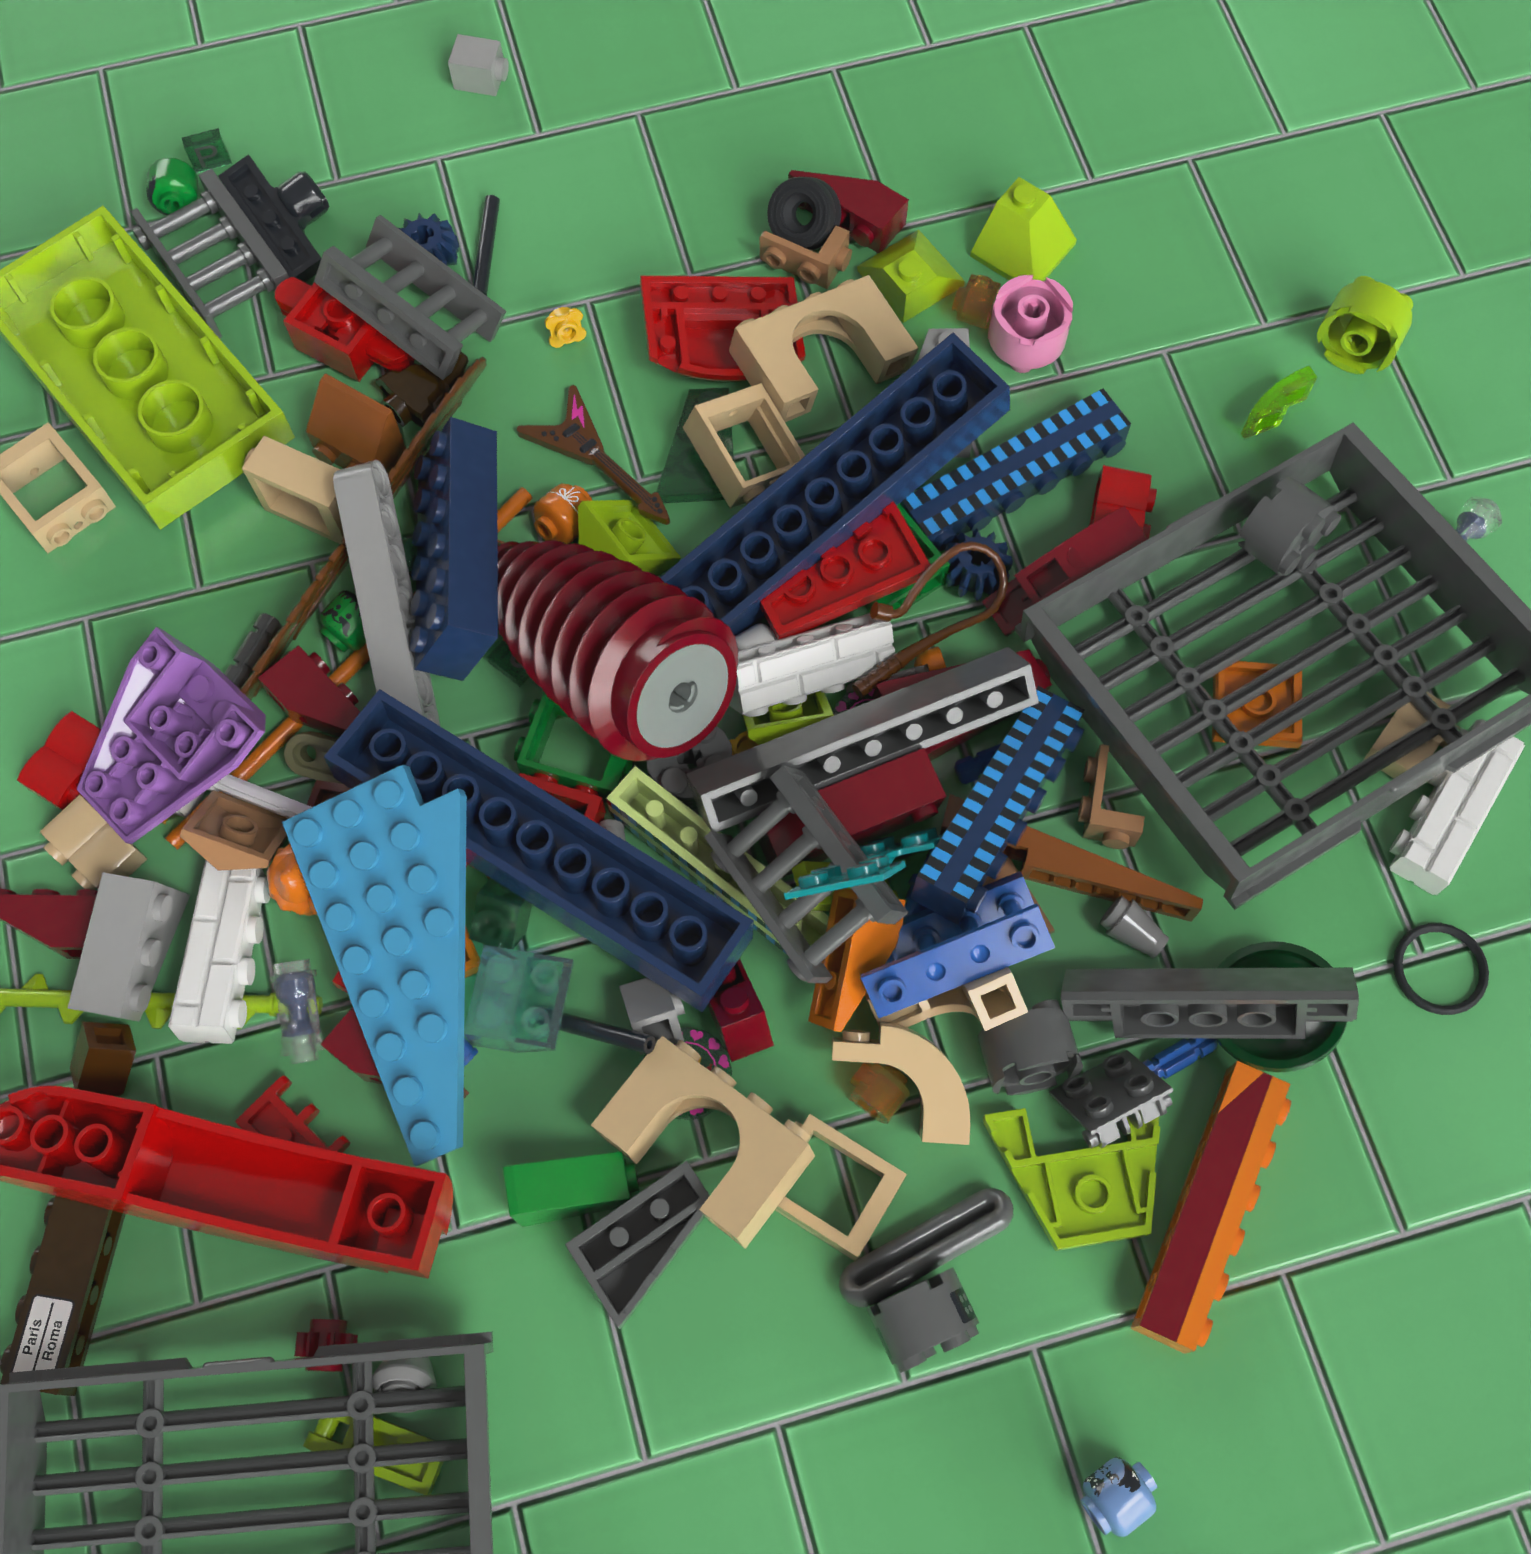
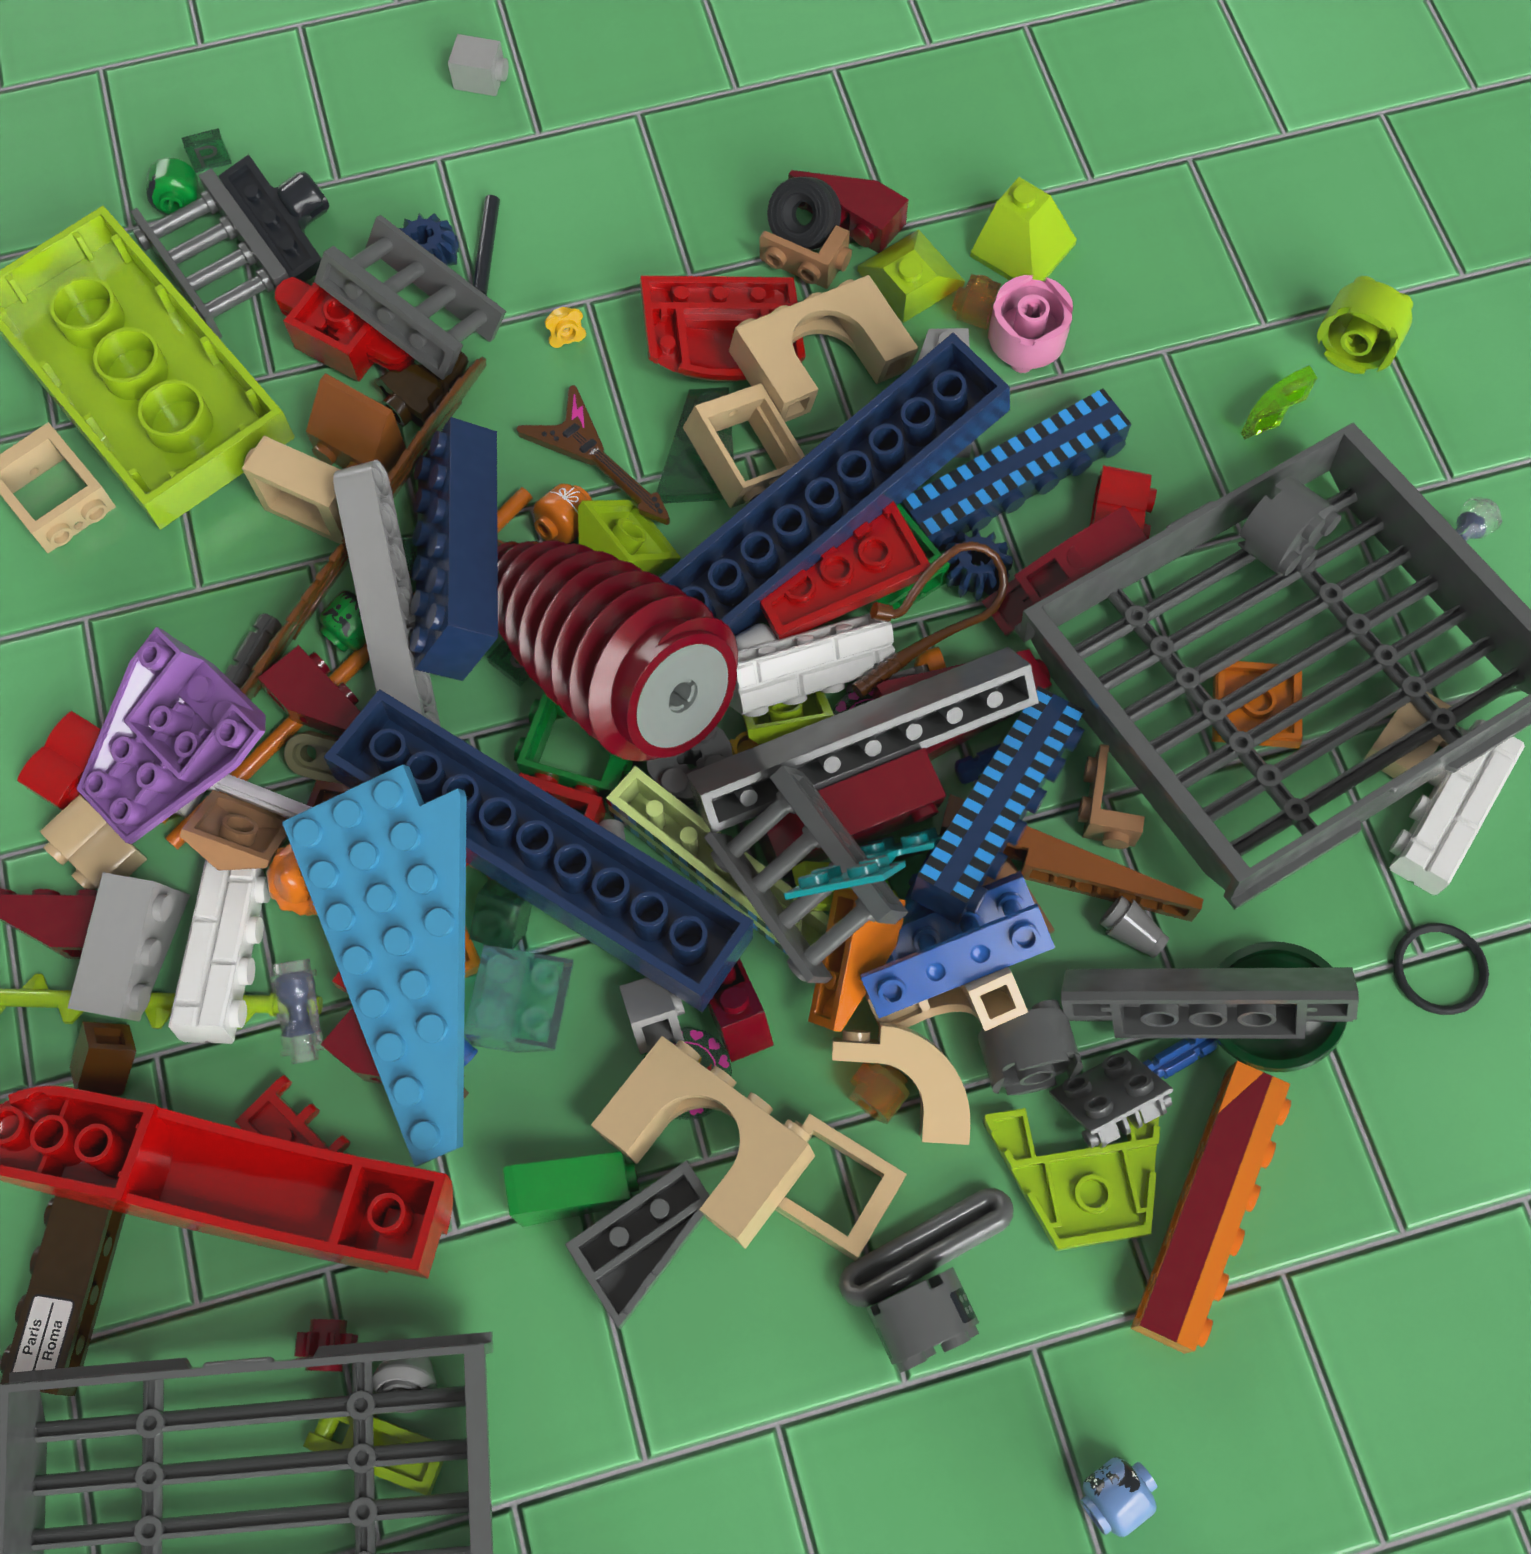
black piece [537,1008,656,1054] -> none

